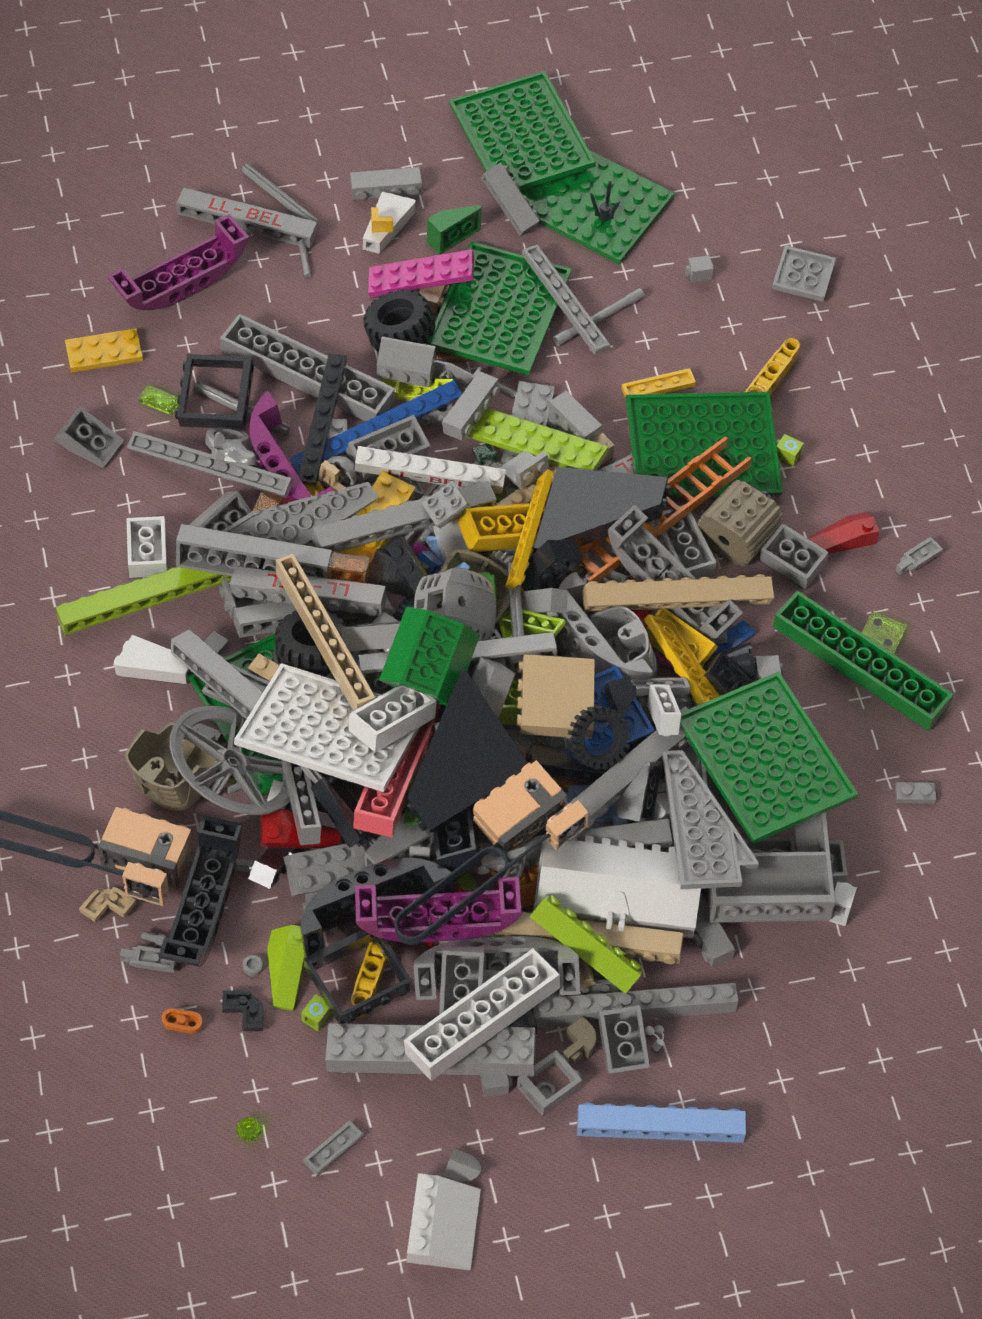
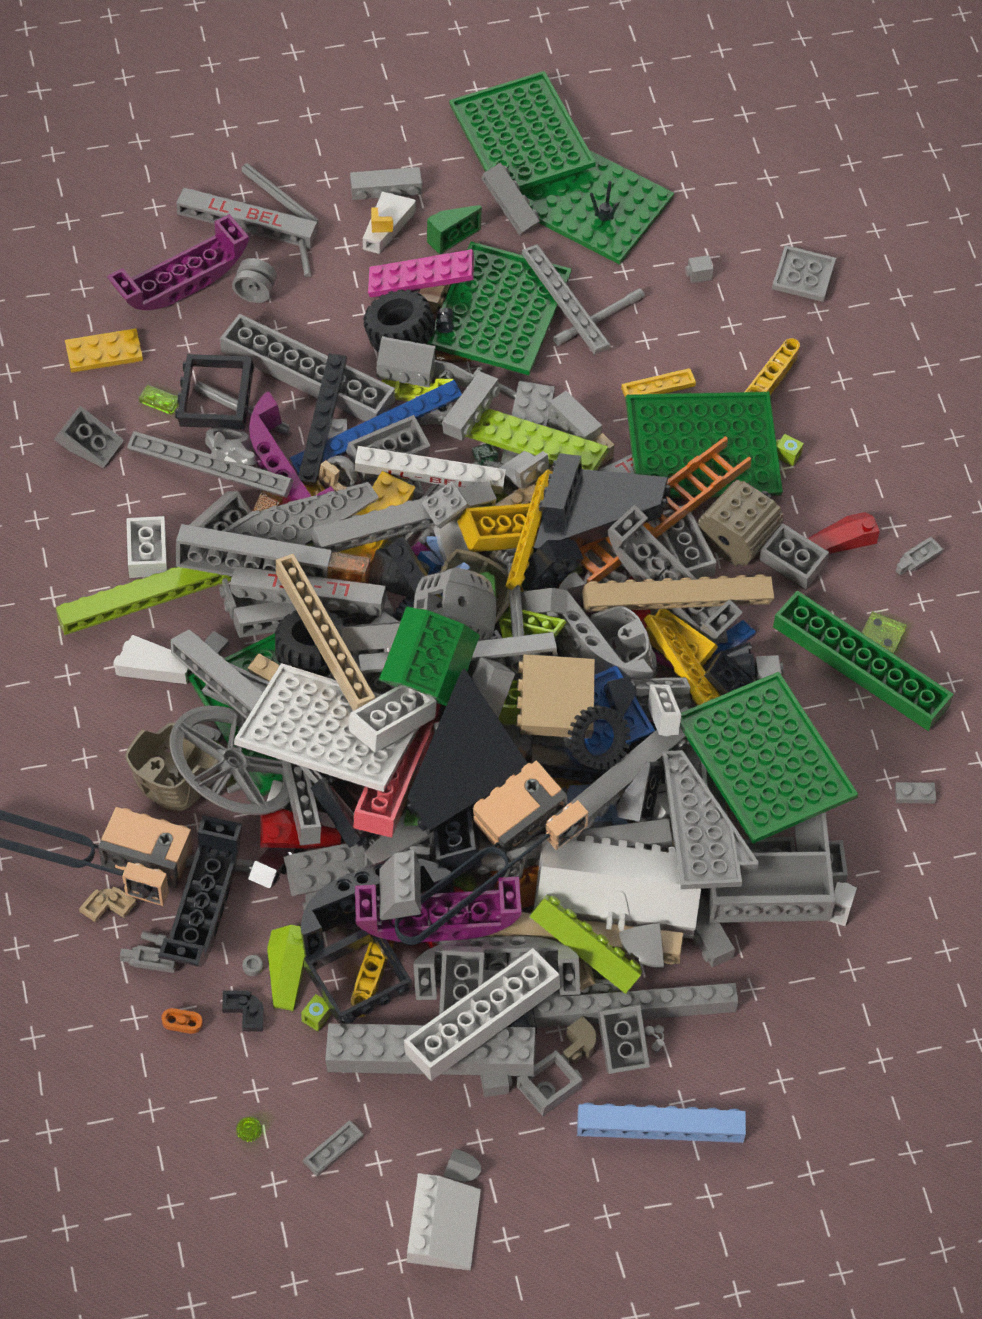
none -> light grey wheel [232,258,277,303]
none -> light grey slope [380,850,421,921]
none -> black wheel [436,308,455,333]
none -> brick [539,453,582,522]
none -> light grey brick [619,923,664,967]

